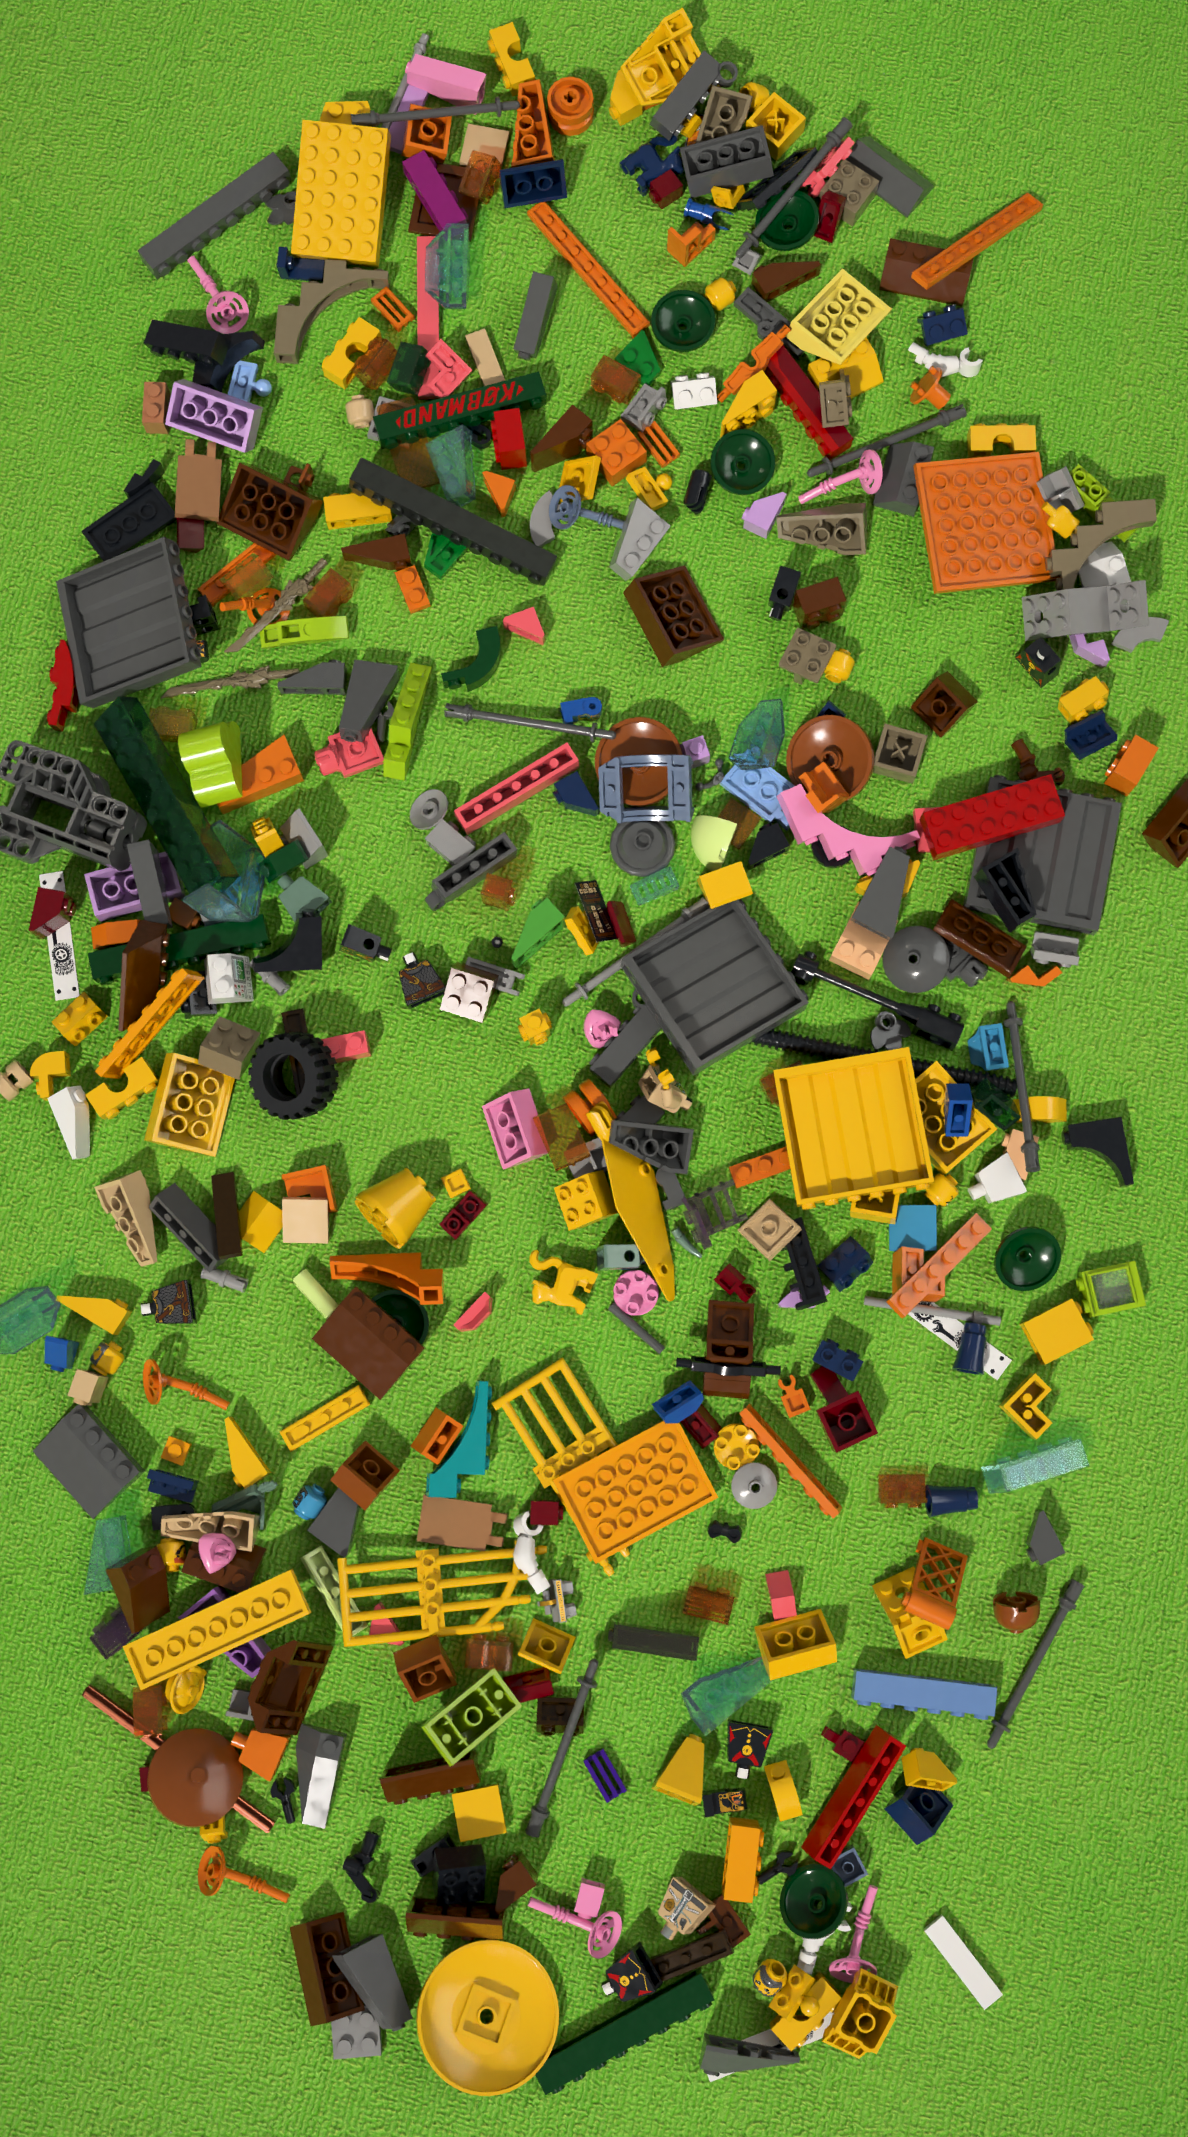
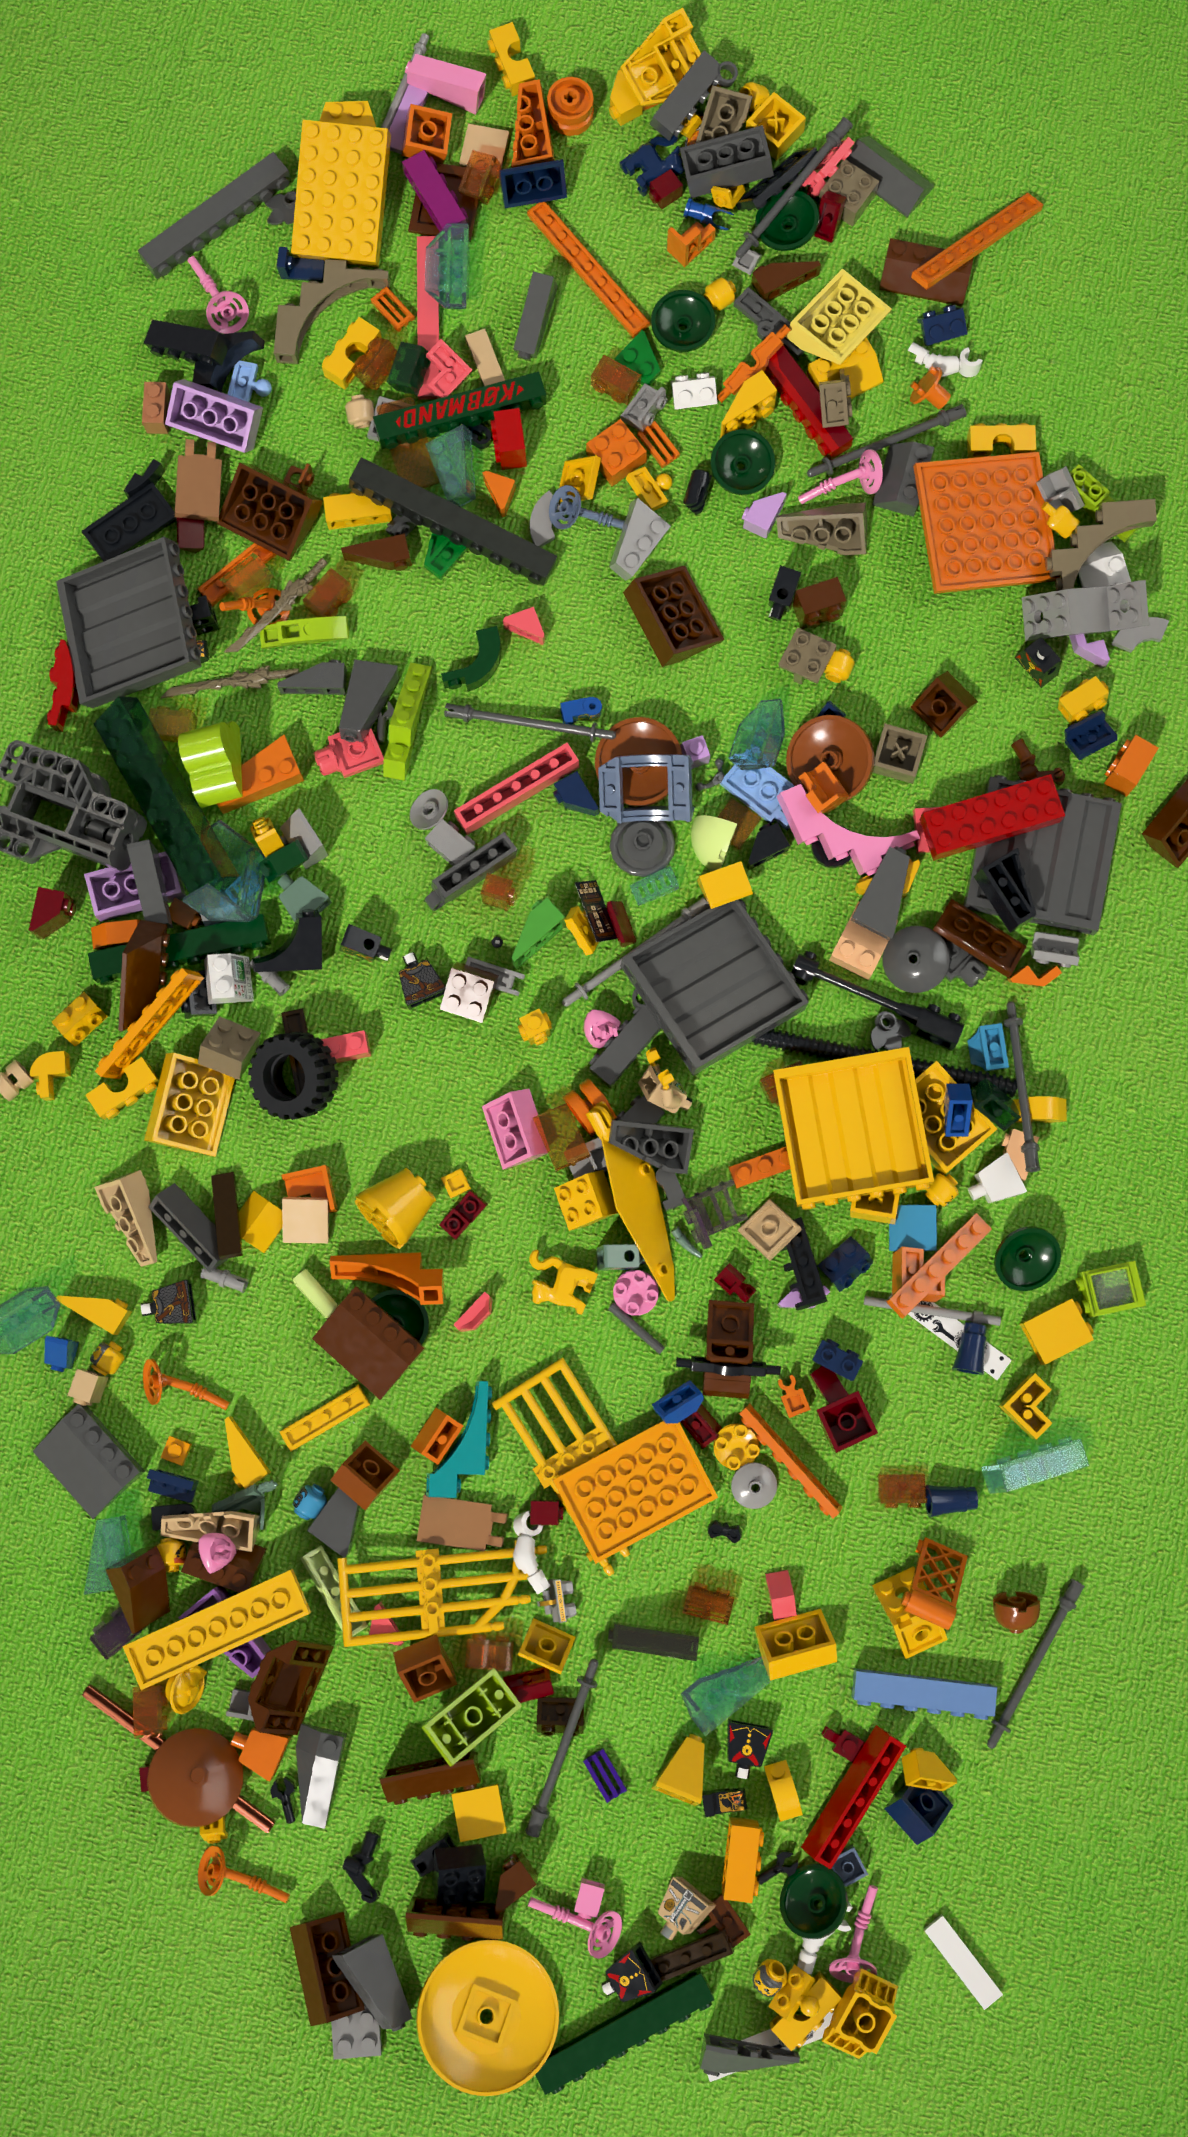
white sticker [39,871,80,1001] -> none
white slope [47,1086,90,1160] -> none
dark grey bar [351,96,520,127] -> none
orange plate [394,565,431,614] -> none
reddish brown slope [530,404,593,472] -> none
dark grey slope [1026,1509,1066,1565] -> none
black arch [1061,1117,1134,1187] -> none

